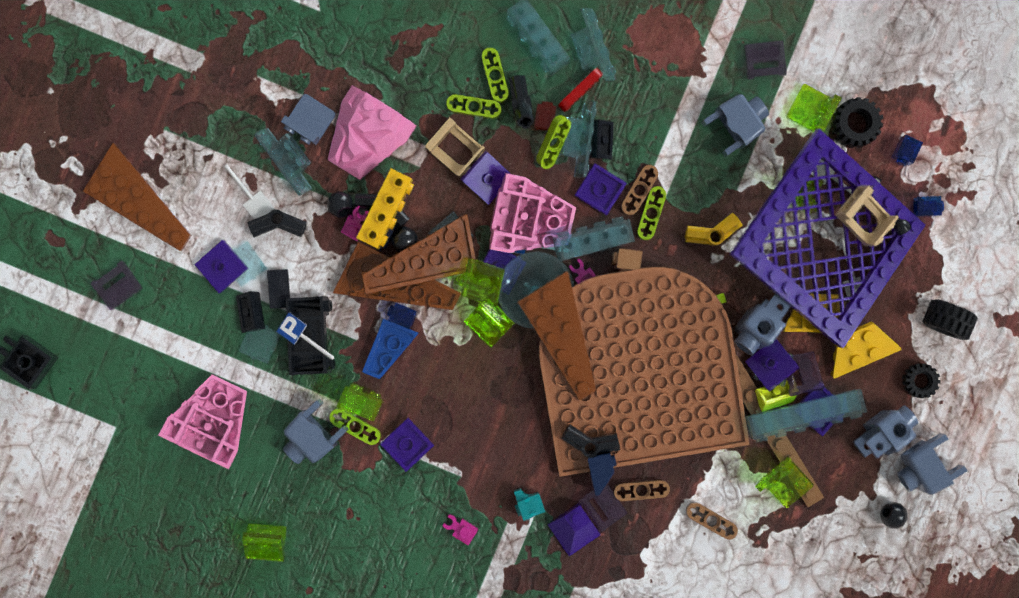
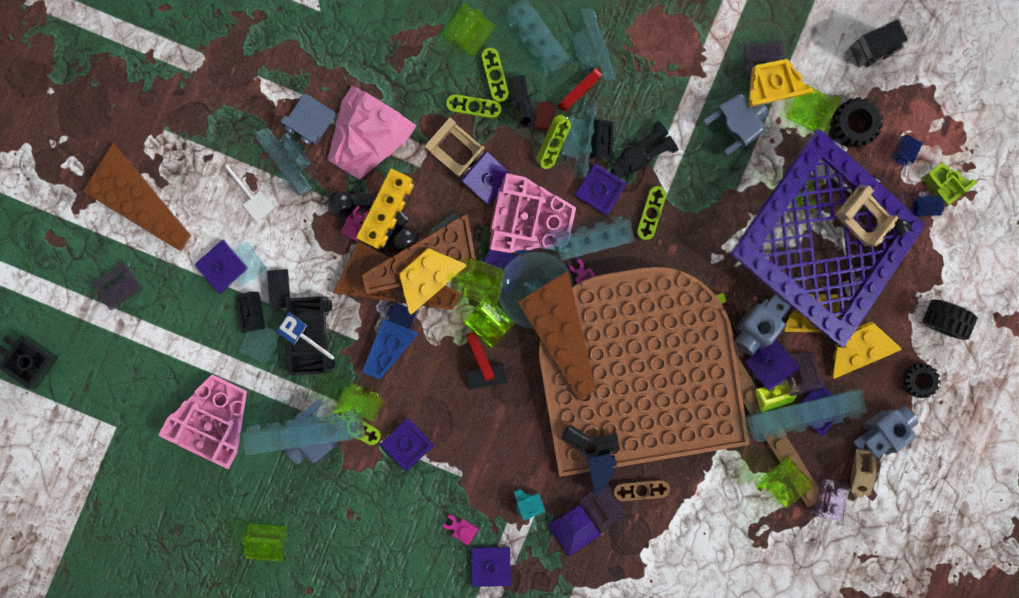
black piece [247,210,308,238] -> none
medium nougat brick [611,248,643,272] -> none
medium nougat beam [621,165,658,216] -> none
yellow piece [685,213,743,246] -> none
medium nougat beam [686,502,738,540] -> none
black piece [880,502,908,529] -> none
sand blue piece [897,433,968,495] -> none
none -> clear light blue brick [242,410,365,456]
none -> yellow wing [398,248,466,315]
none -> clear neon green bracket [443,4,496,57]
none -> red beam [465,331,495,382]
none -> black slope [466,364,507,390]
none -> dark purple plate [472,547,511,587]
none -> black piece [611,121,679,178]
none -> yellow wing [748,59,814,108]
none -> clear purple plate [812,477,850,521]
none -> black piece [849,19,908,68]
none -> tan torso [850,449,876,498]
none -> lime slope [921,163,977,208]

